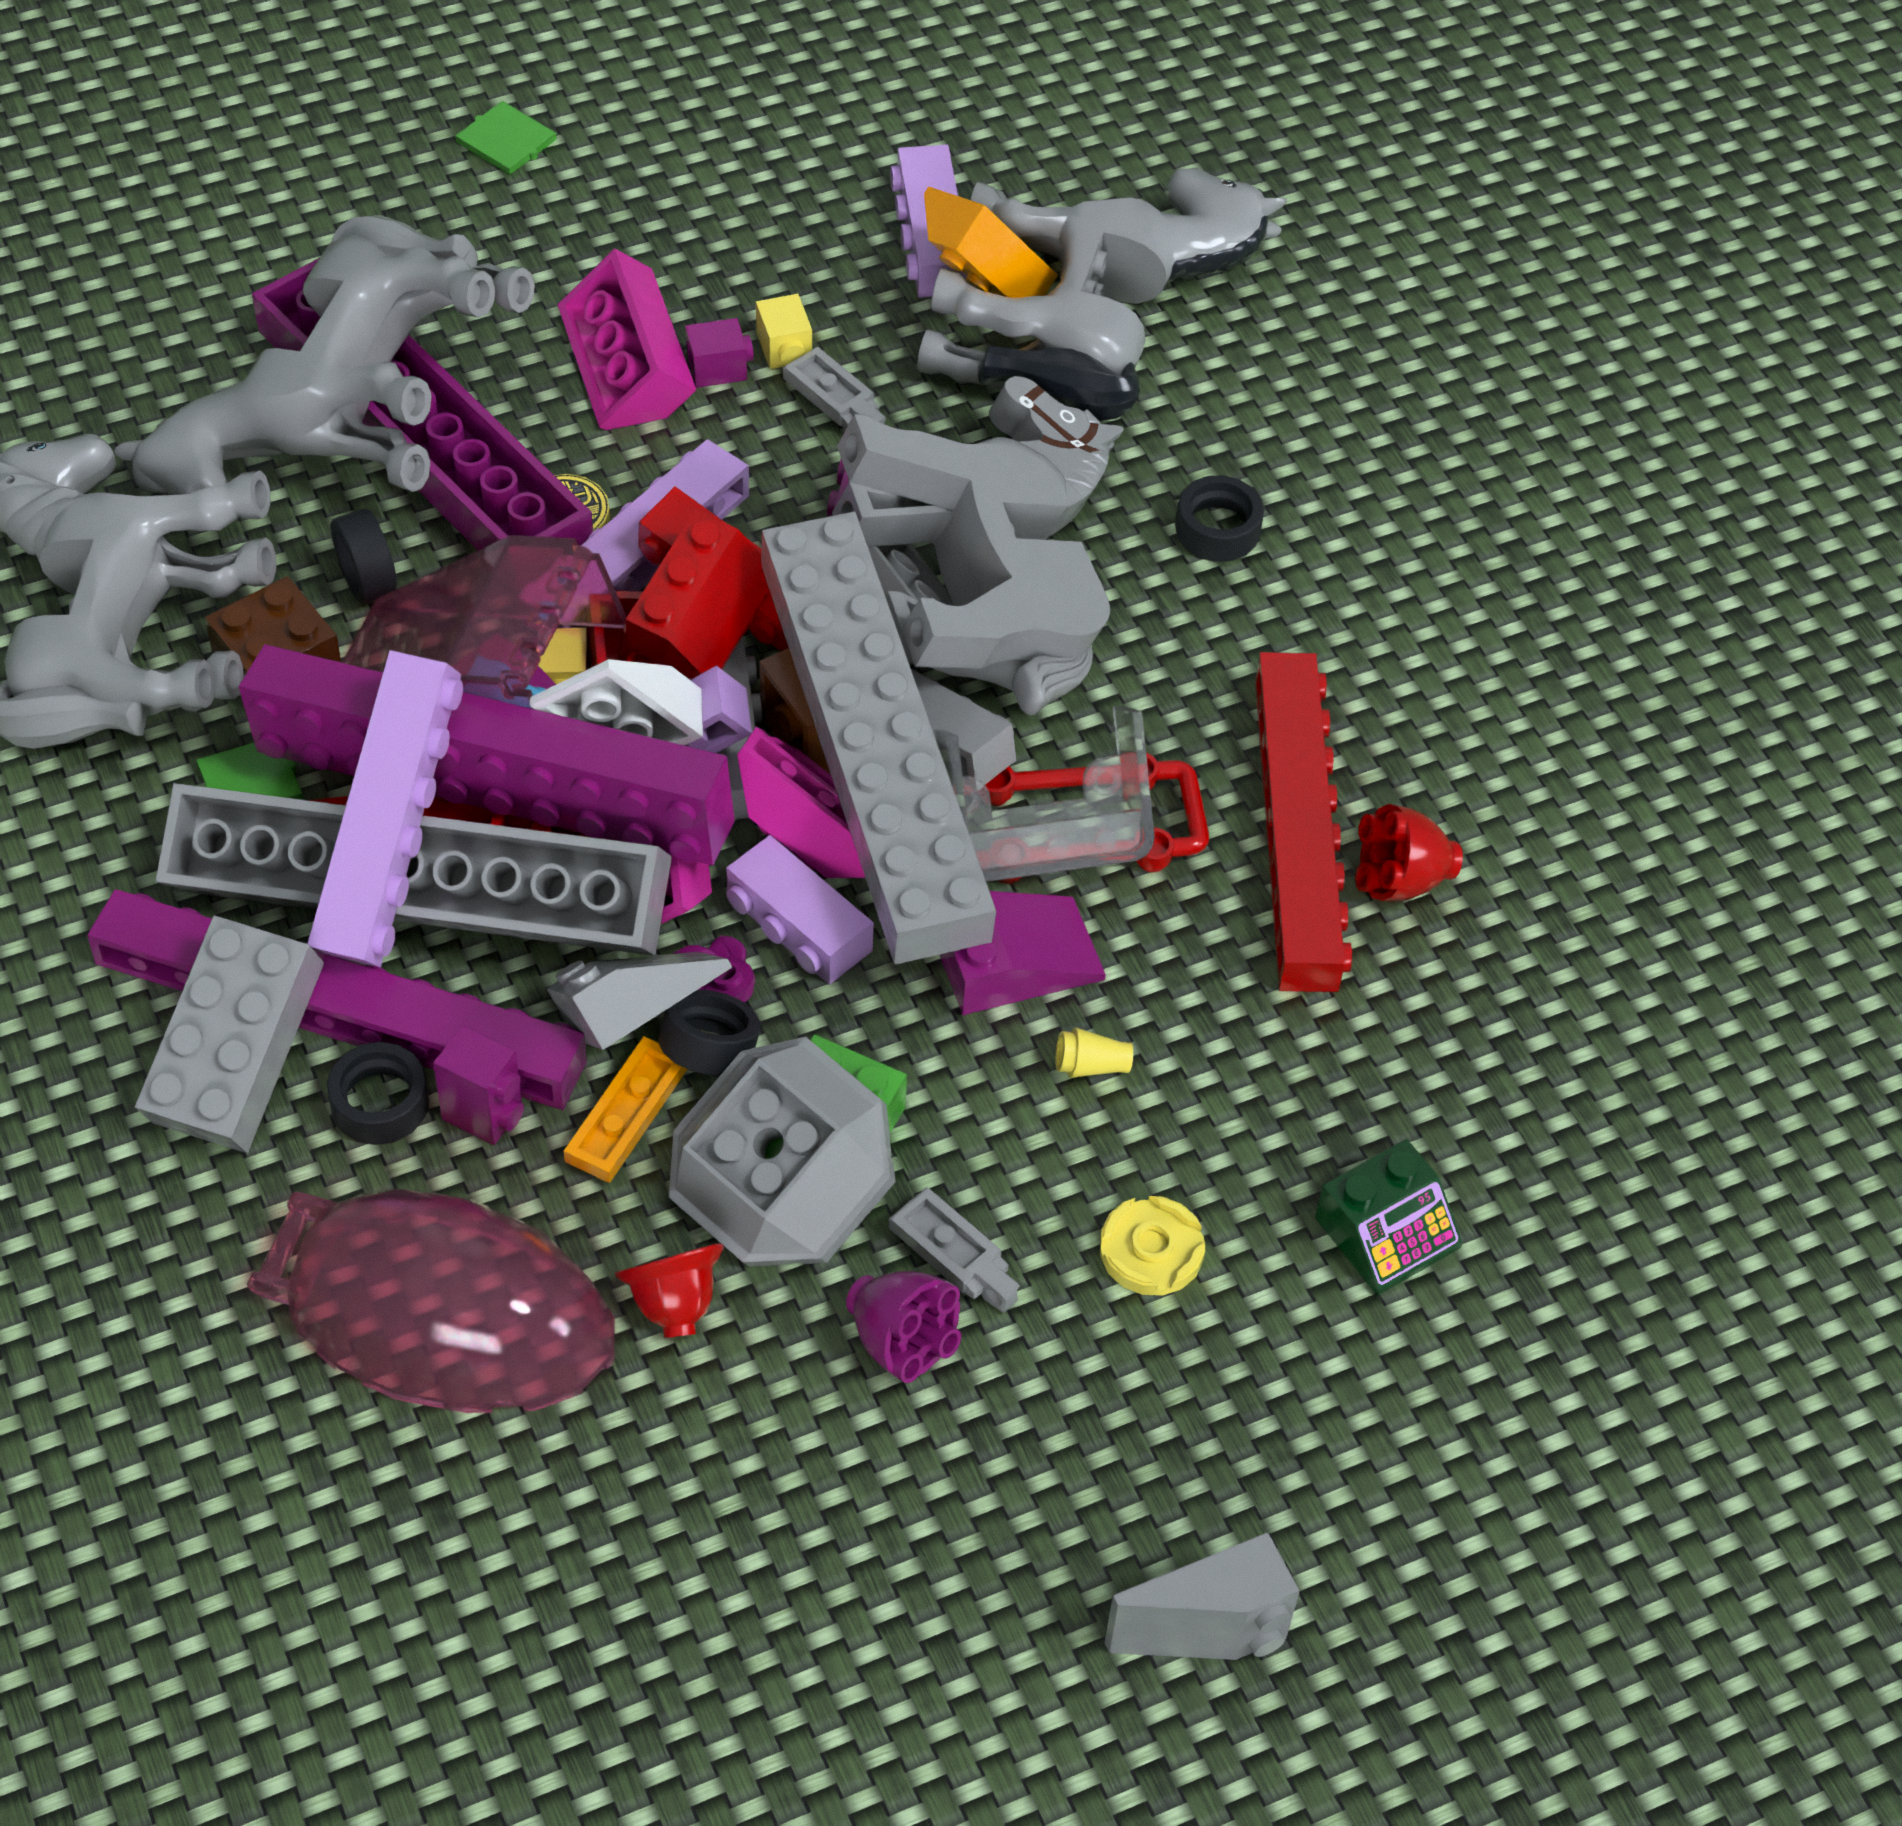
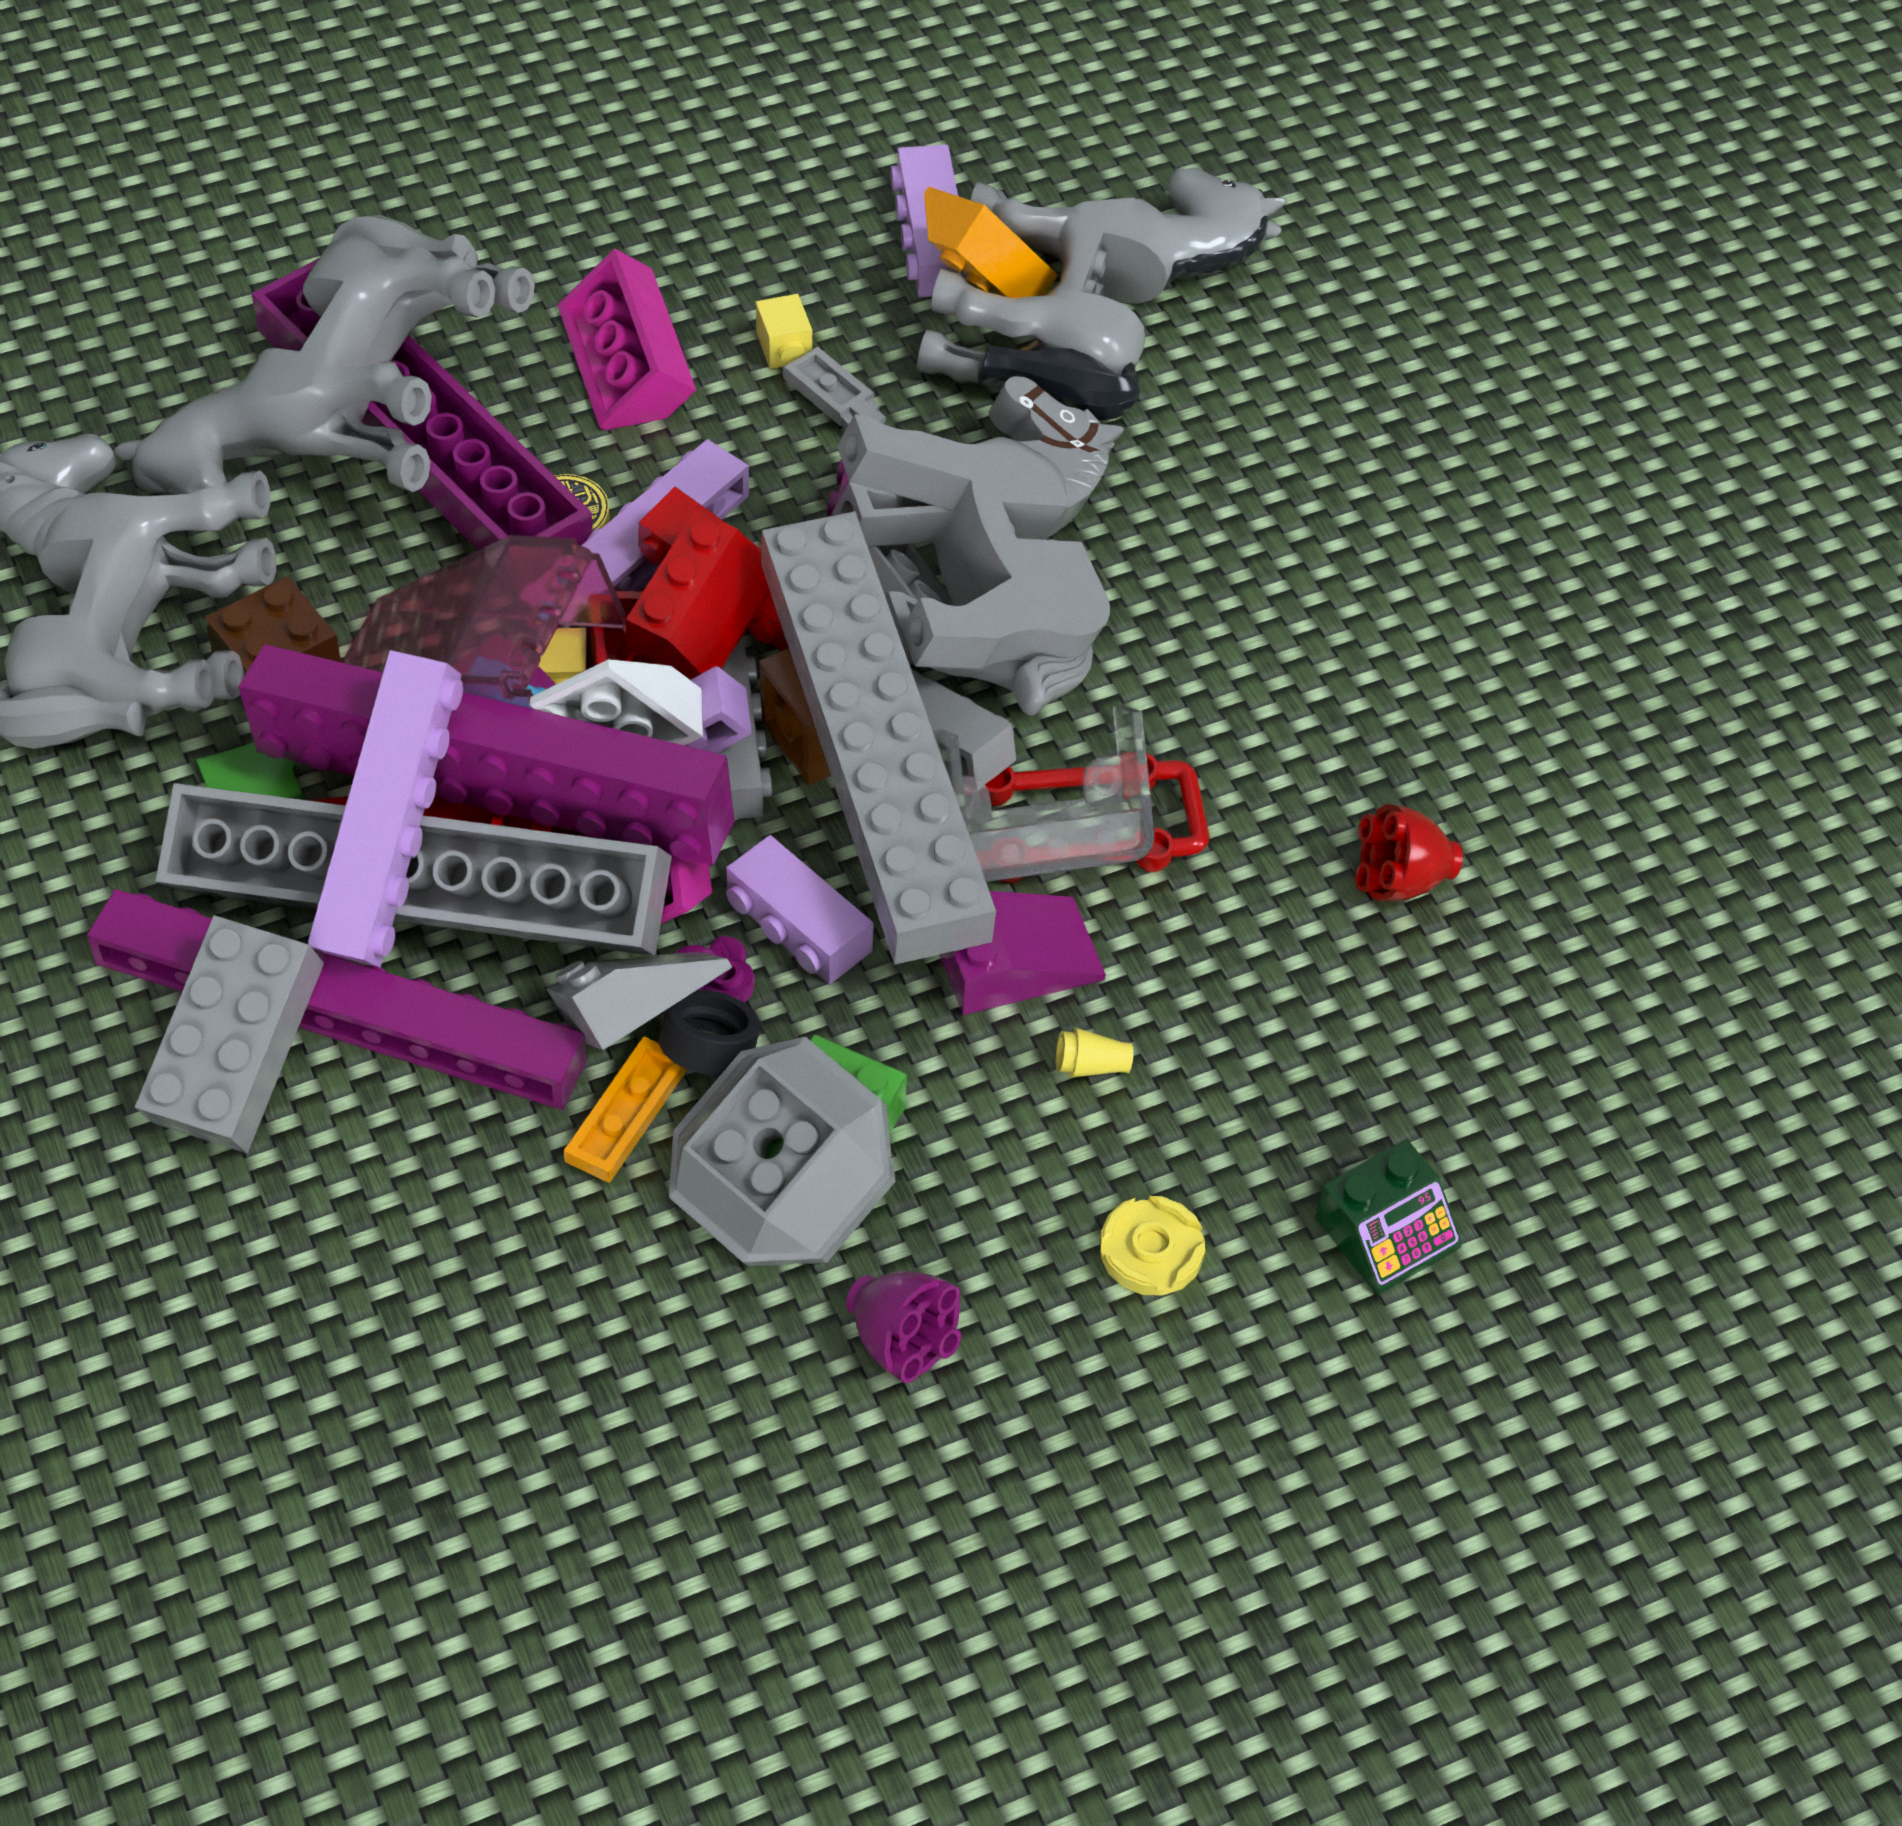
clear pink windscreen [247,1189,615,1413] -> none
black tyre [327,1042,429,1145] -> none
black tyre [330,508,397,604] -> none
magenta brick [433,1025,524,1145] -> none
bright green piece [455,101,557,175] -> none
red hat [615,1243,724,1338] -> none
magenta brick [685,318,754,388] -> none
dark pink wedge [737,727,865,878] -> none
light grey hinge [889,1187,1019,1313] -> none
light grey slope [1104,1532,1300,1660] -> none
black tyre [1175,475,1264,562] -> none
red brick [1255,652,1352,992] -> none

